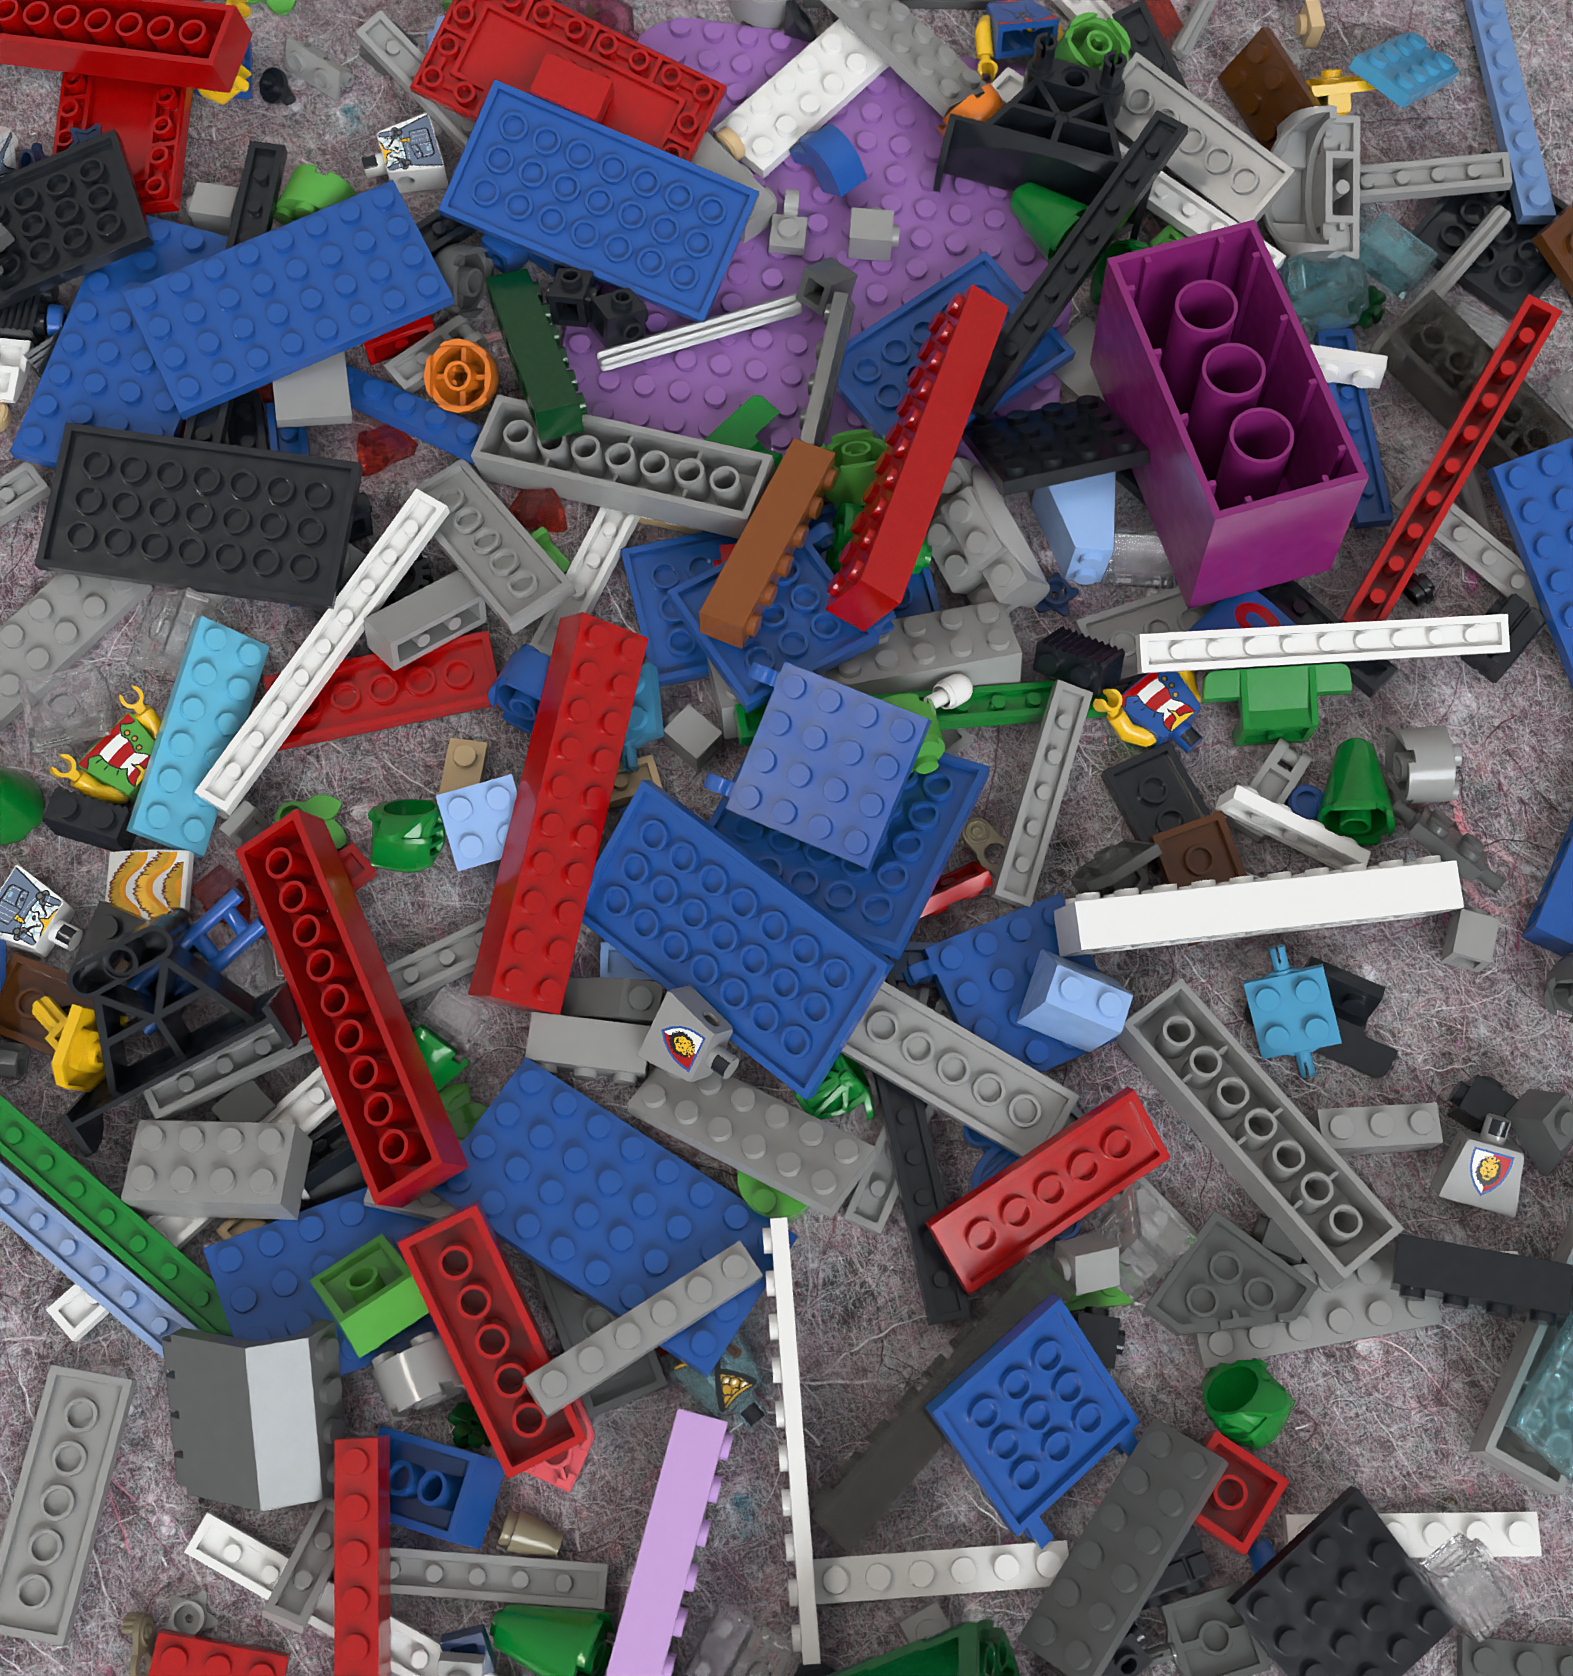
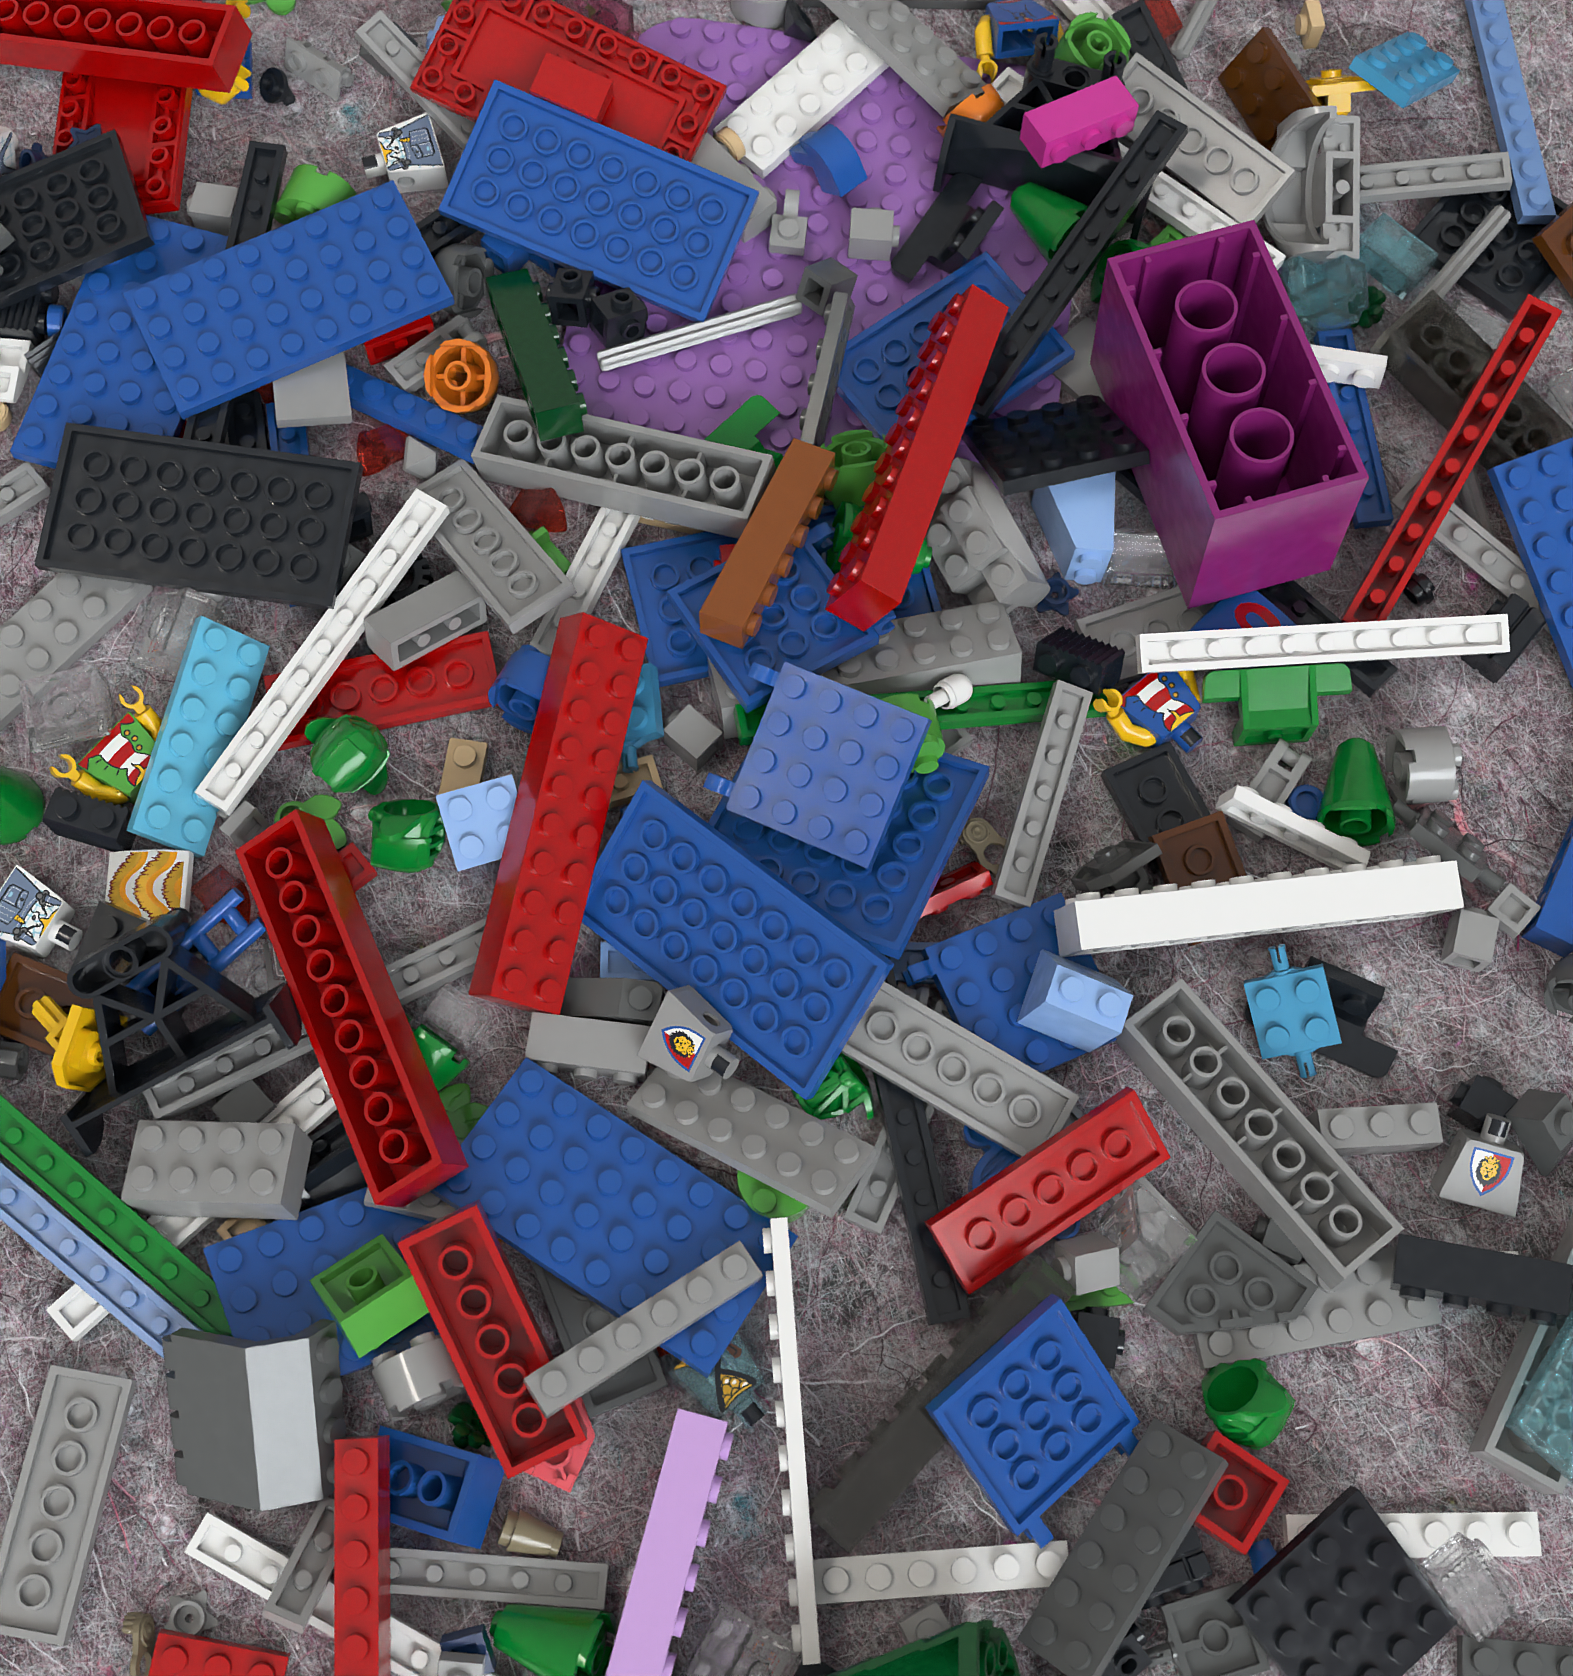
none -> green piece [304,714,390,795]
none -> light grey slope [403,436,439,481]
none -> black plate [891,173,1004,284]
none -> dark pink brick [1020,75,1139,169]
none -> light grey tile [1485,883,1541,939]

